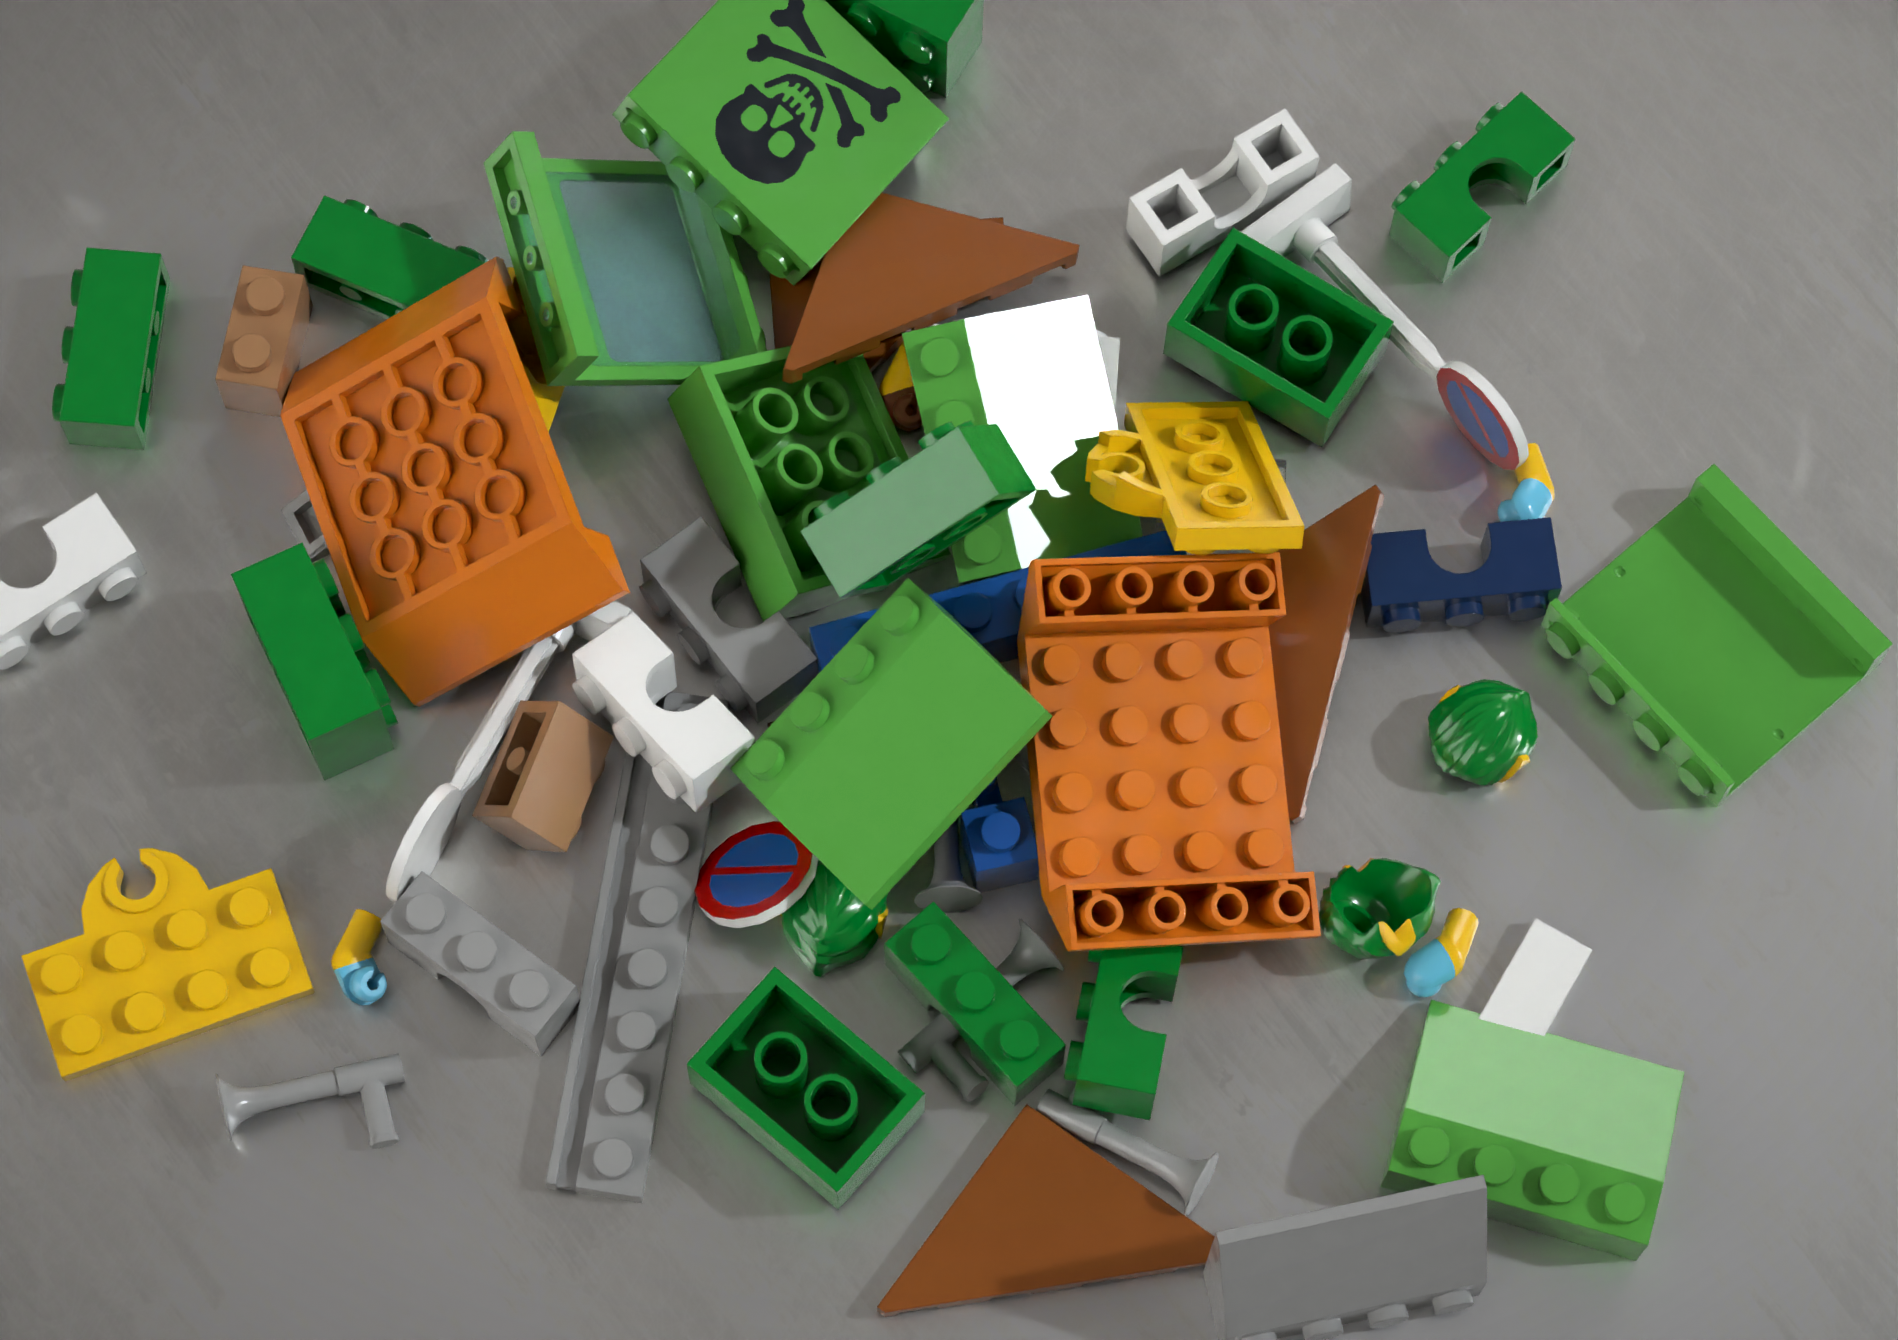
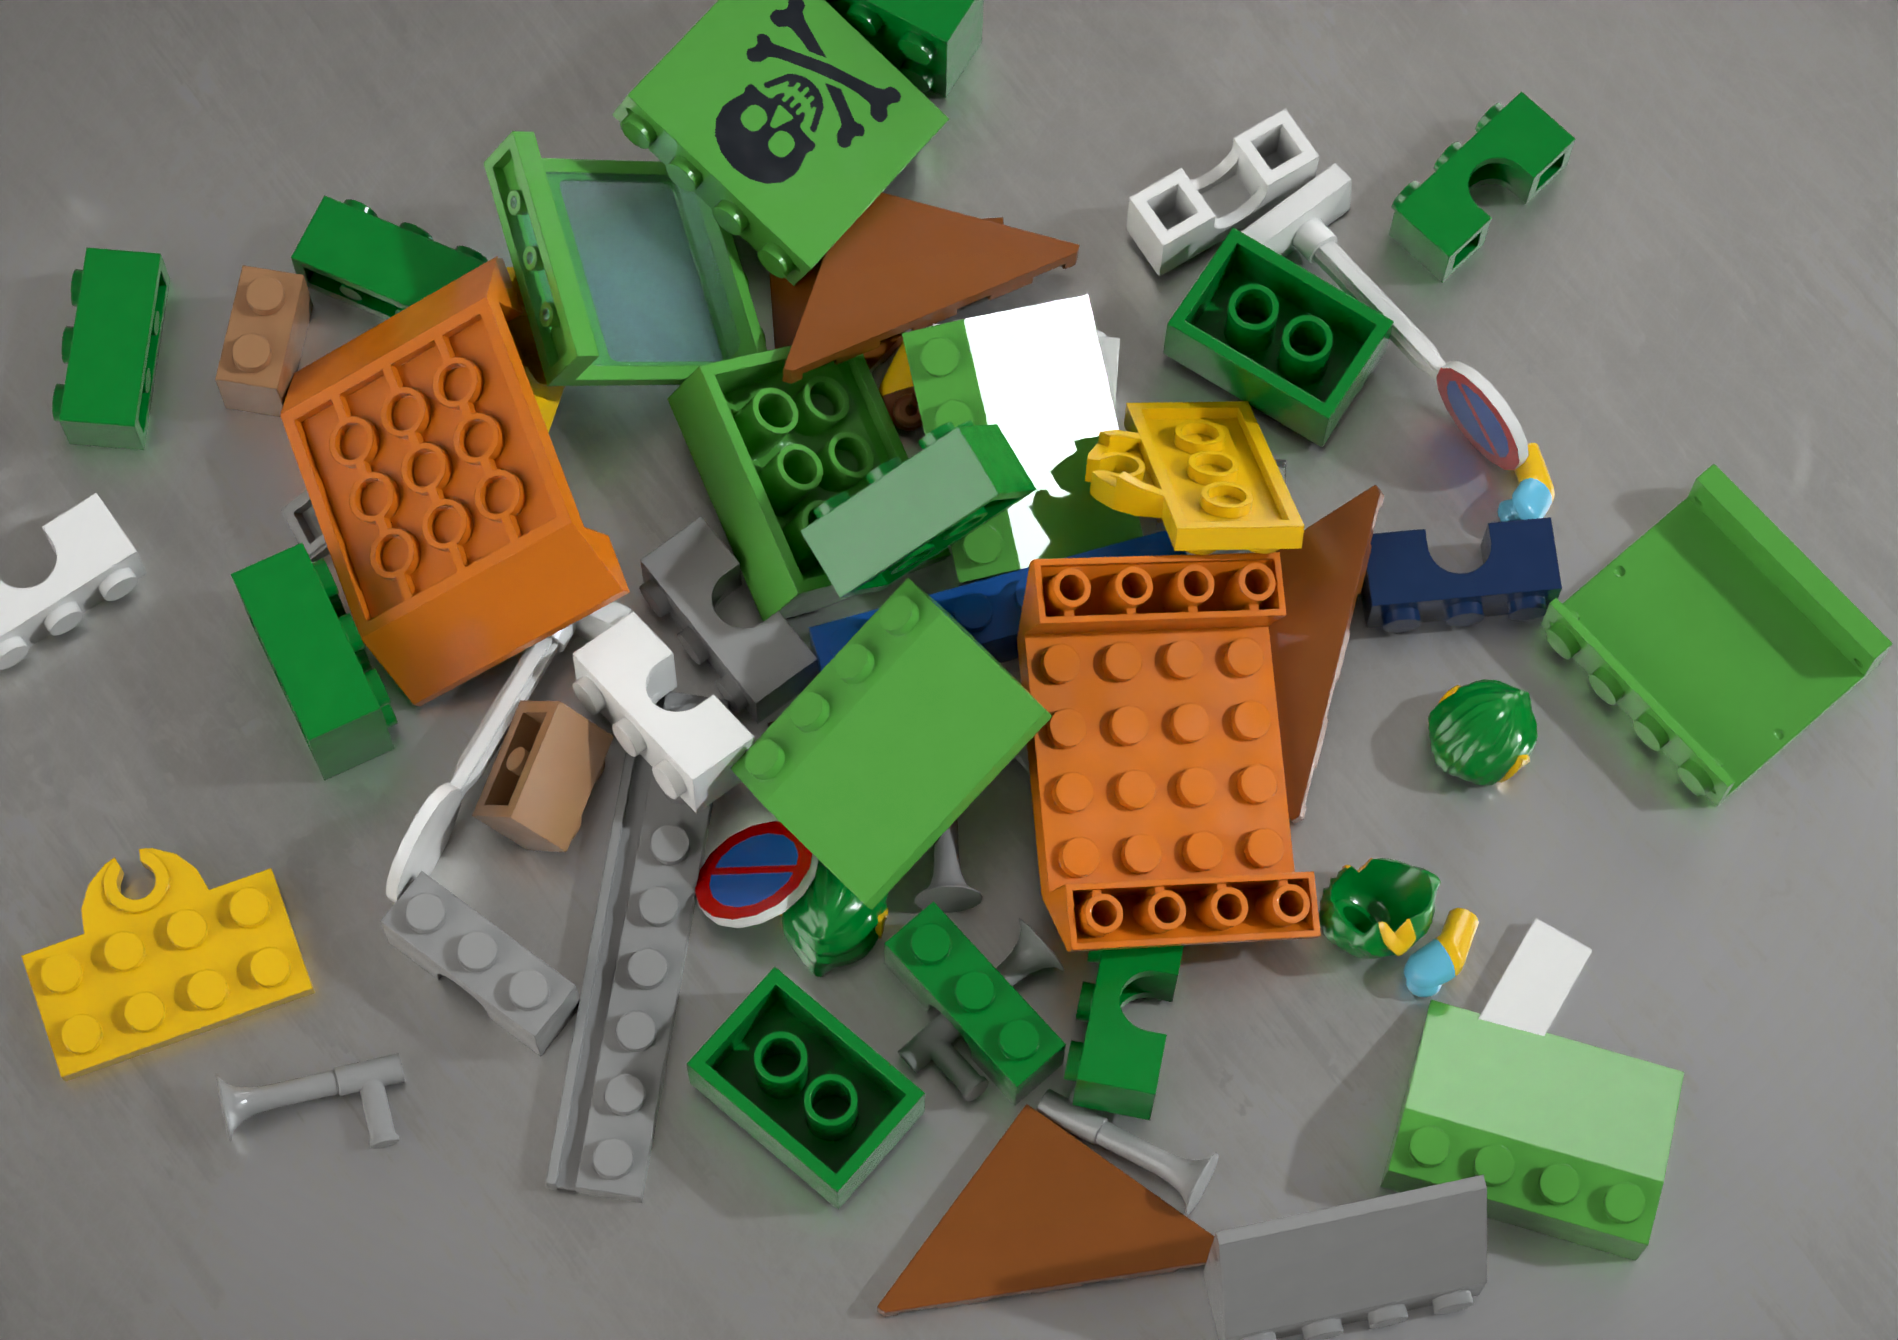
arm [331,909,387,1005] -> none
blue brick [960,775,1039,893] -> none

